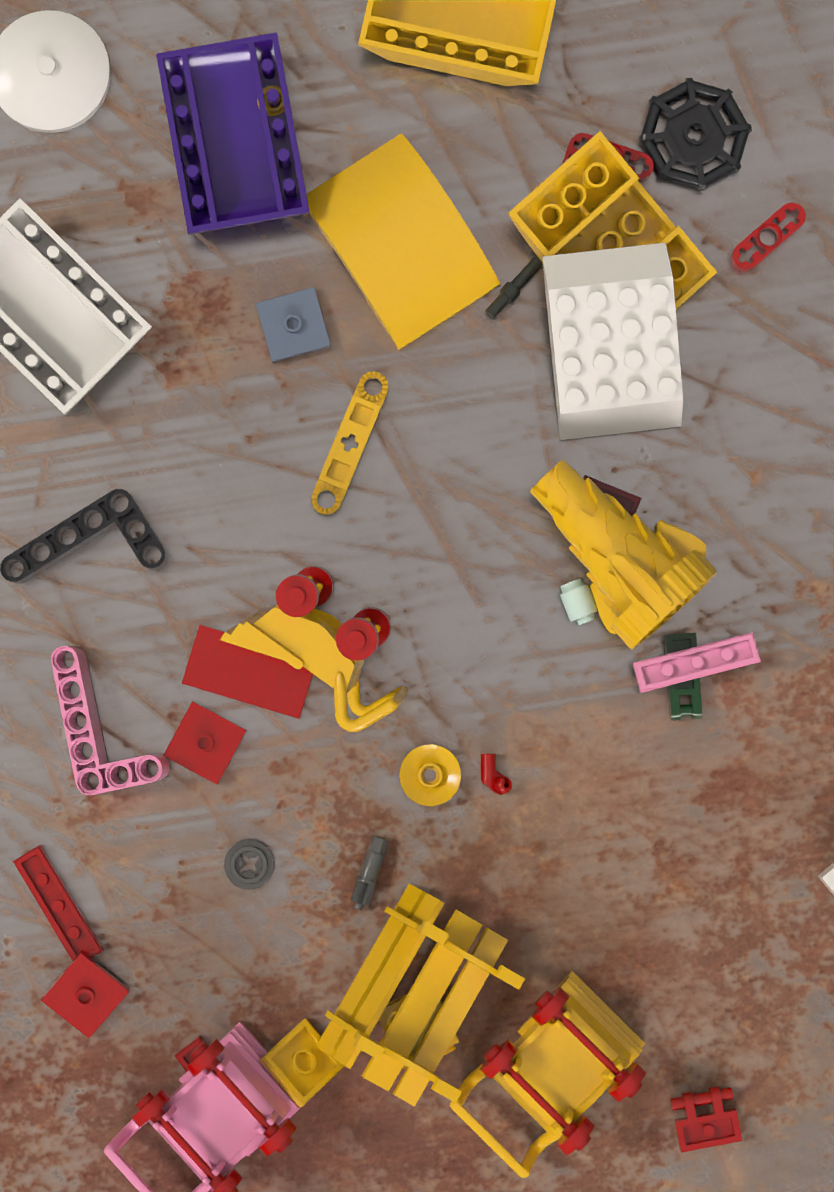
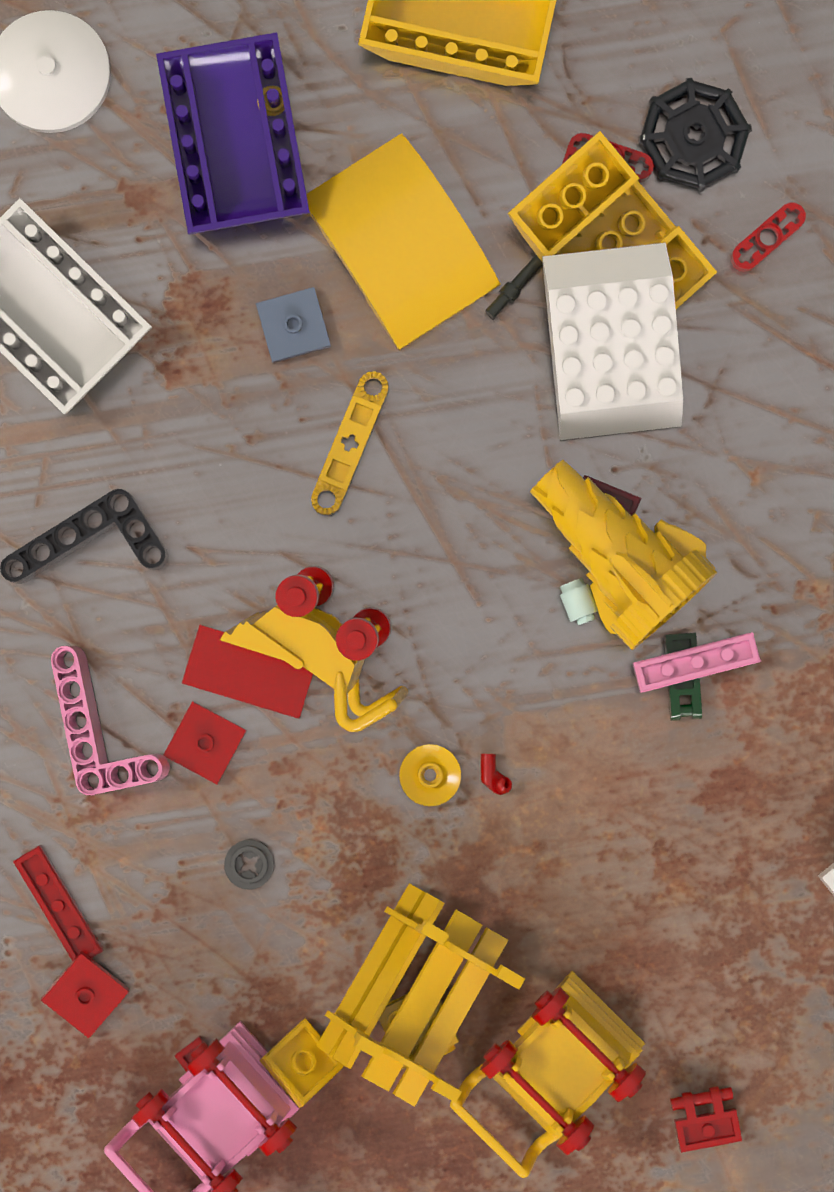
dark grey piece [351,836,389,911] -> none

